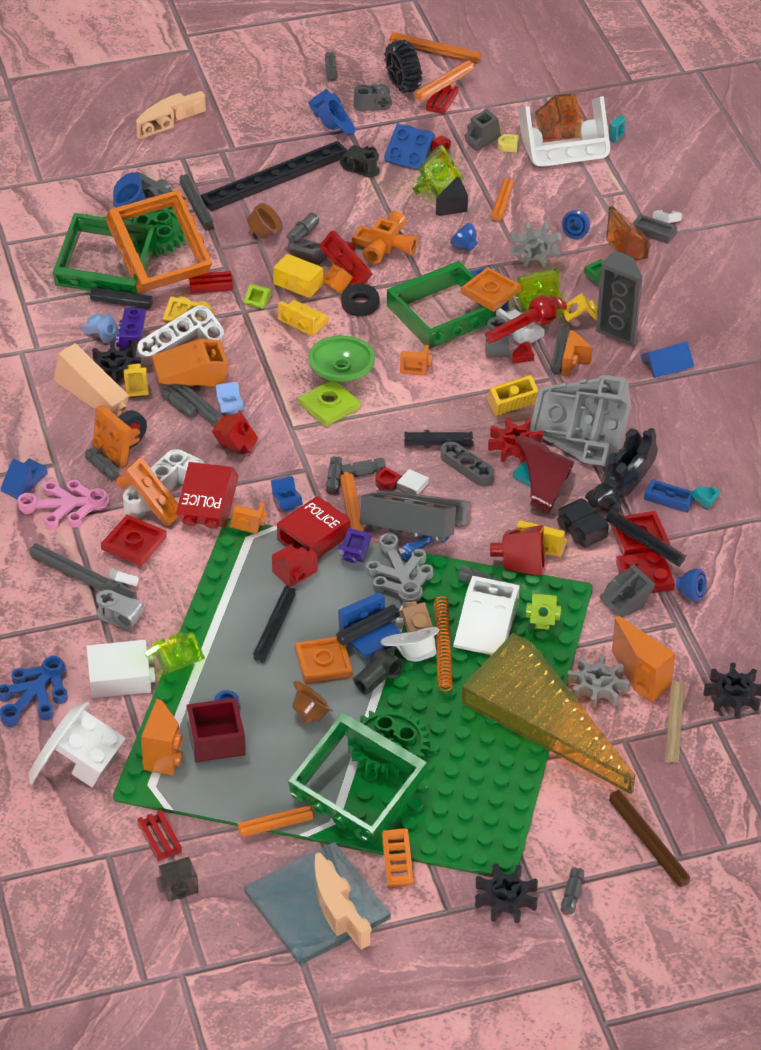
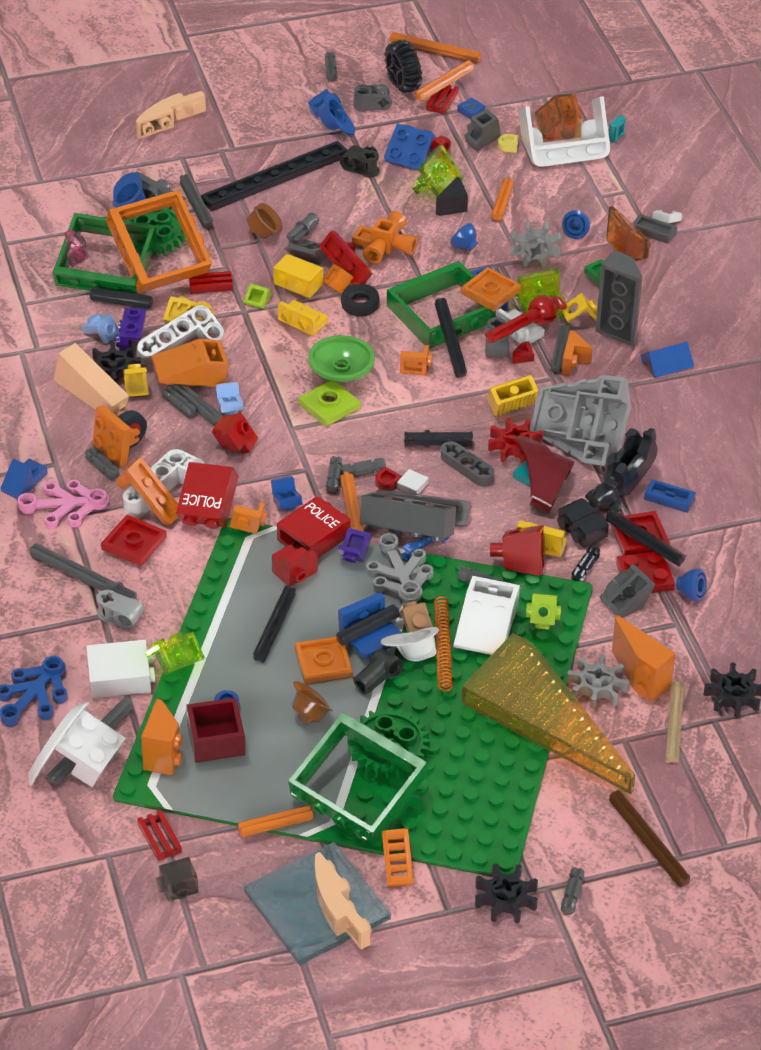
white tile [108,568,139,587] -> none
teal tile [690,486,721,509] -> none
none -> dark grey axle [47,698,134,785]
none -> clear pink bracket [64,228,89,267]
none -> black axle [435,298,467,378]
none -> blue tile [457,97,486,119]
none -> black axle [571,545,600,582]

